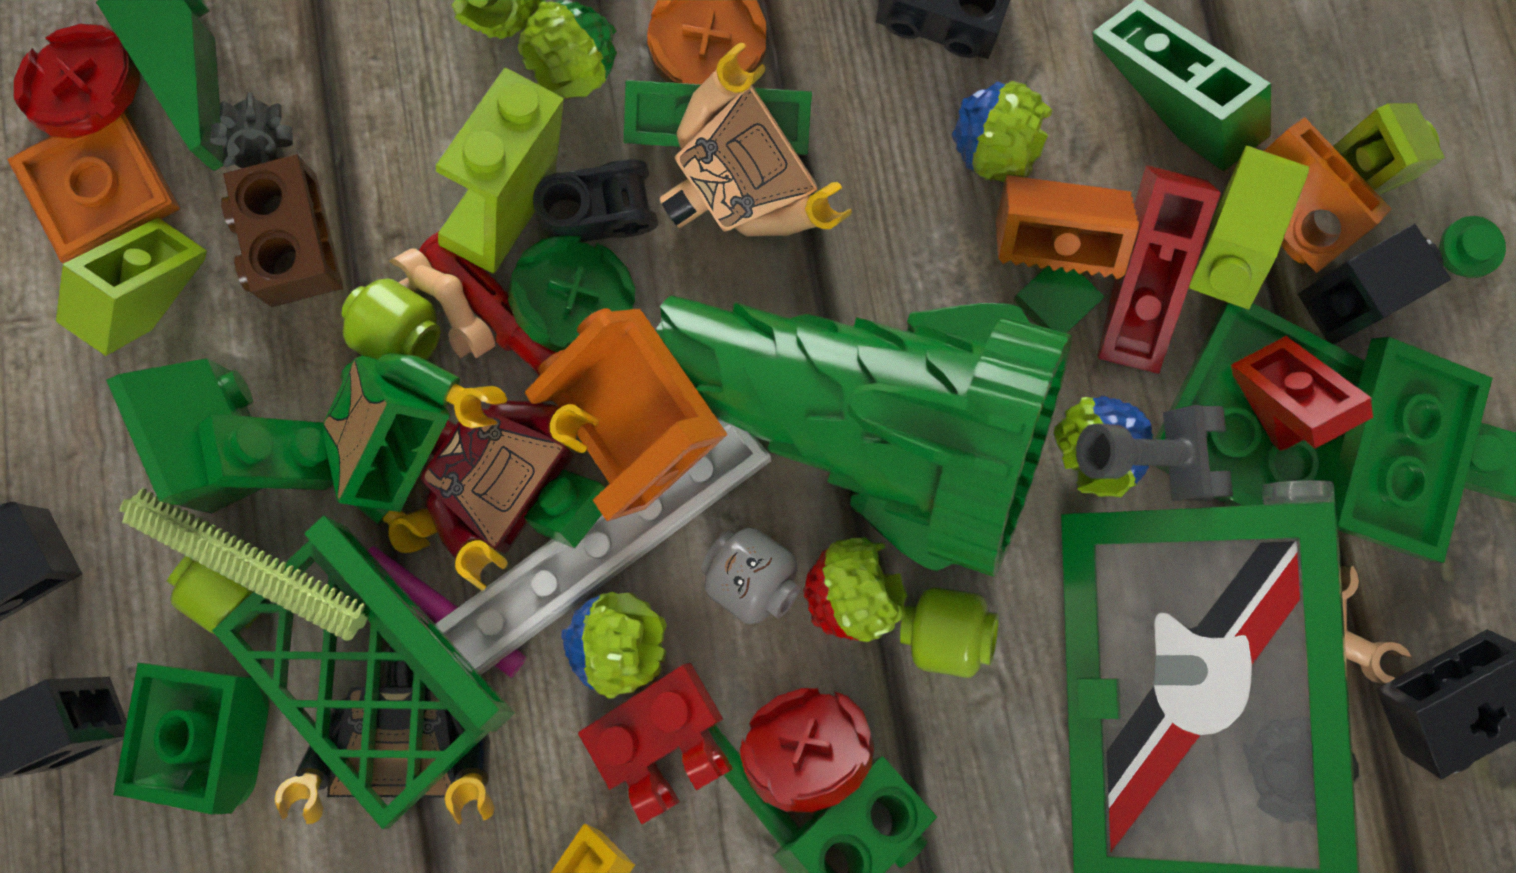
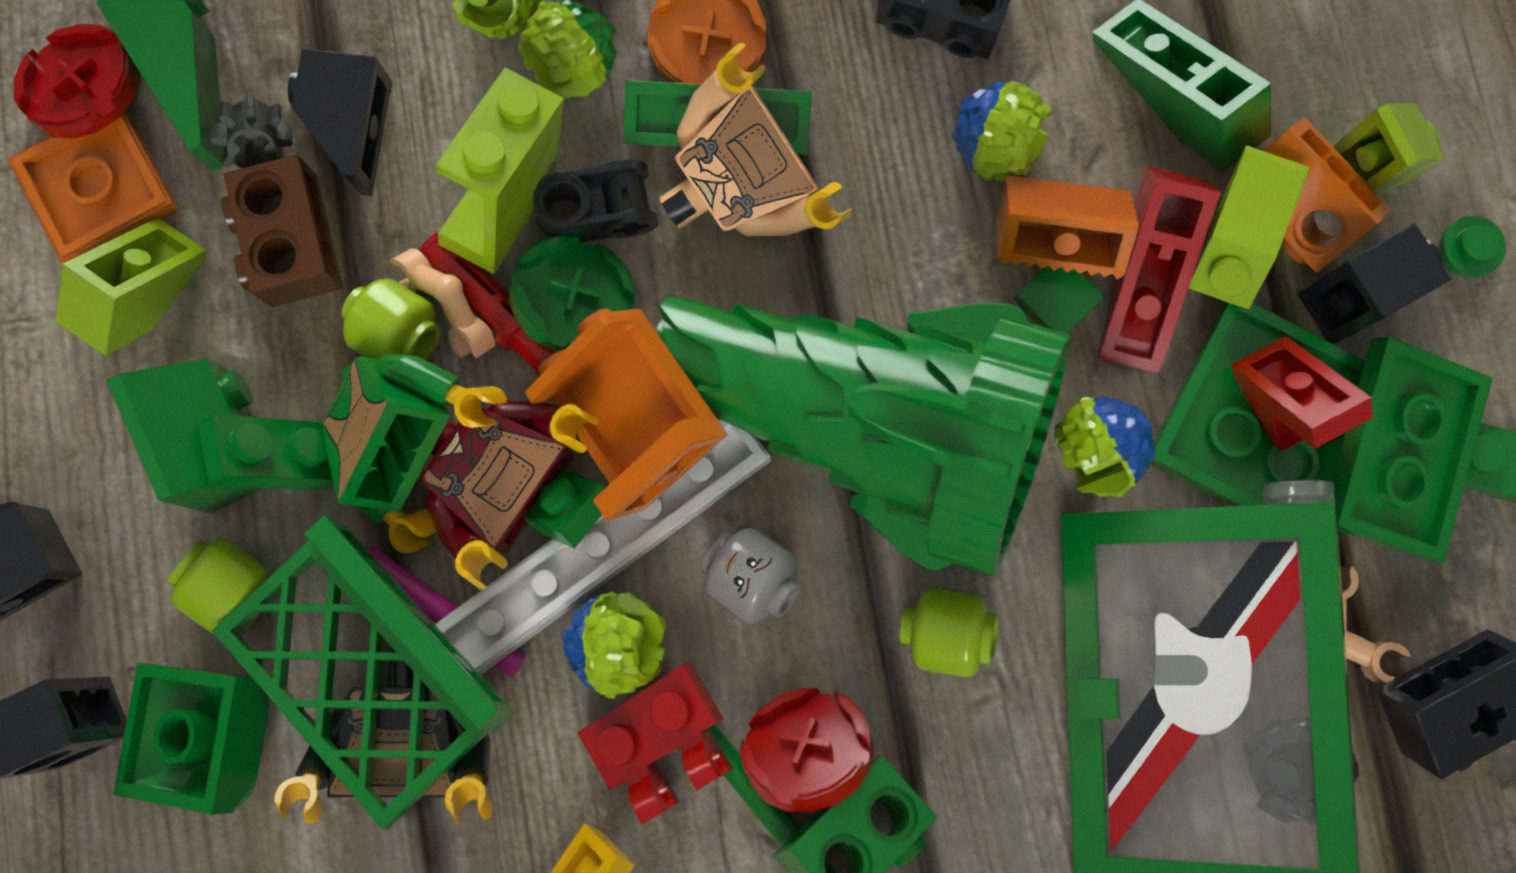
yellowish green axle [119,488,369,641] -> none
lime piece [803,537,908,642] -> none
dark grey bar [1076,405,1233,501] -> none
none -> black slope [288,48,392,196]

